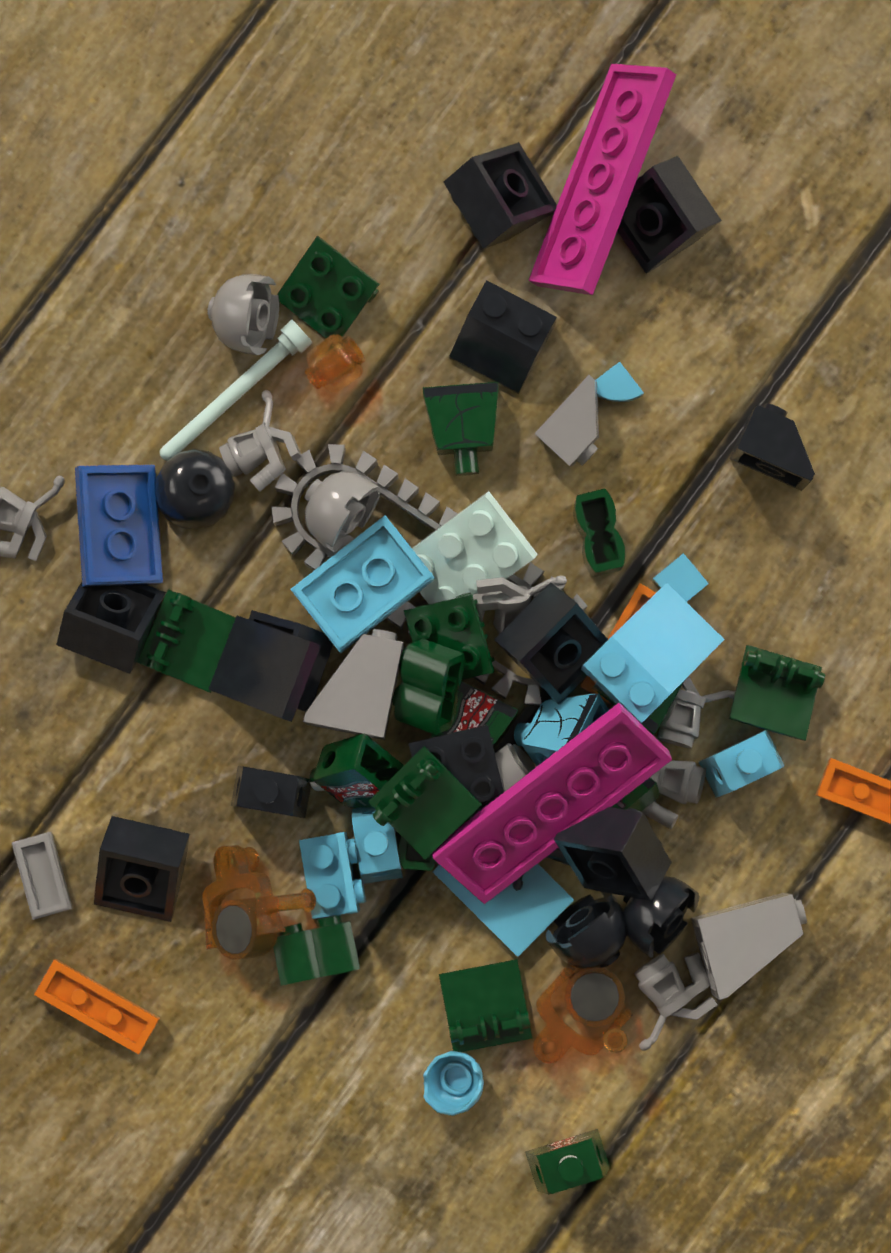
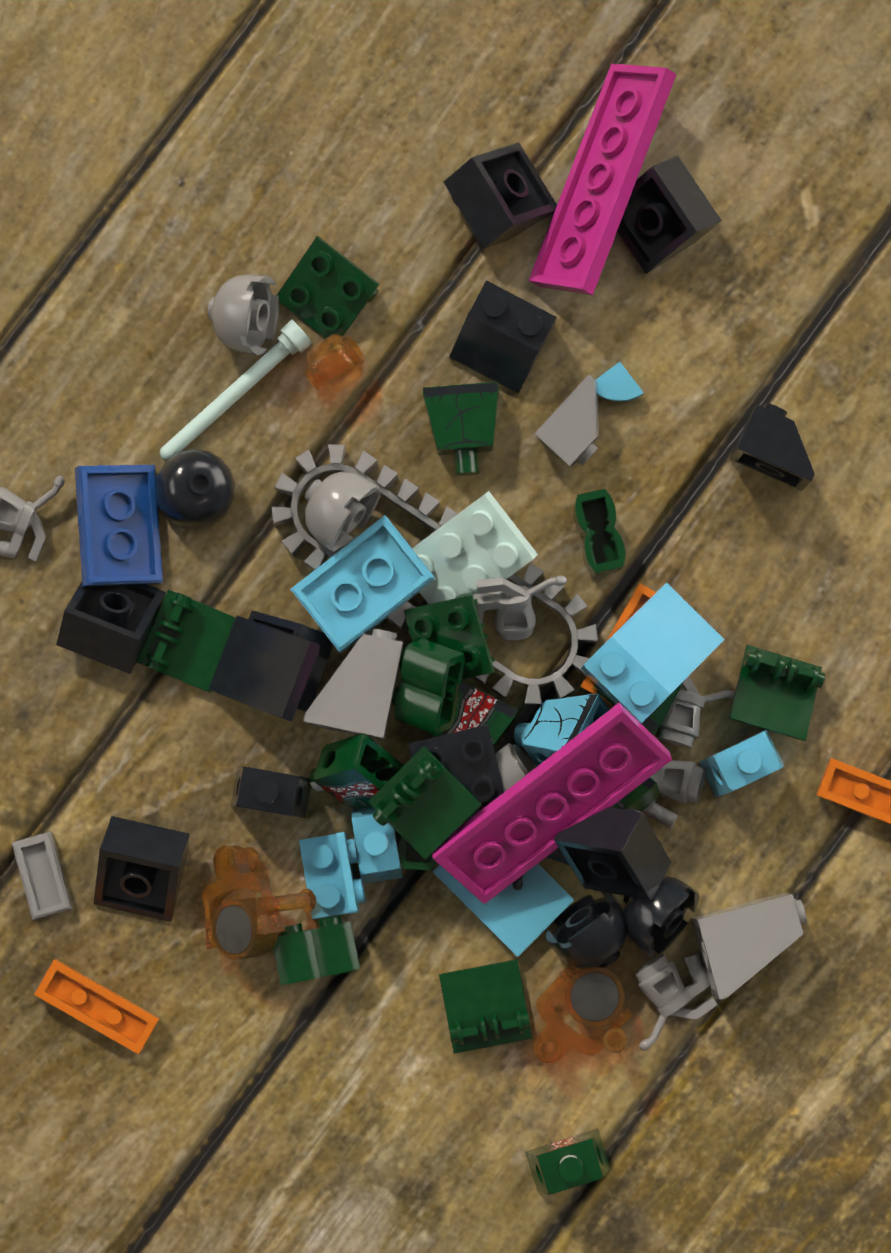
light grey piece [219,390,302,491] -> none
medium azure hair [423,1051,484,1116] -> none
black slope [494,582,608,704] -> none
medium azure tile [652,553,709,602] -> none

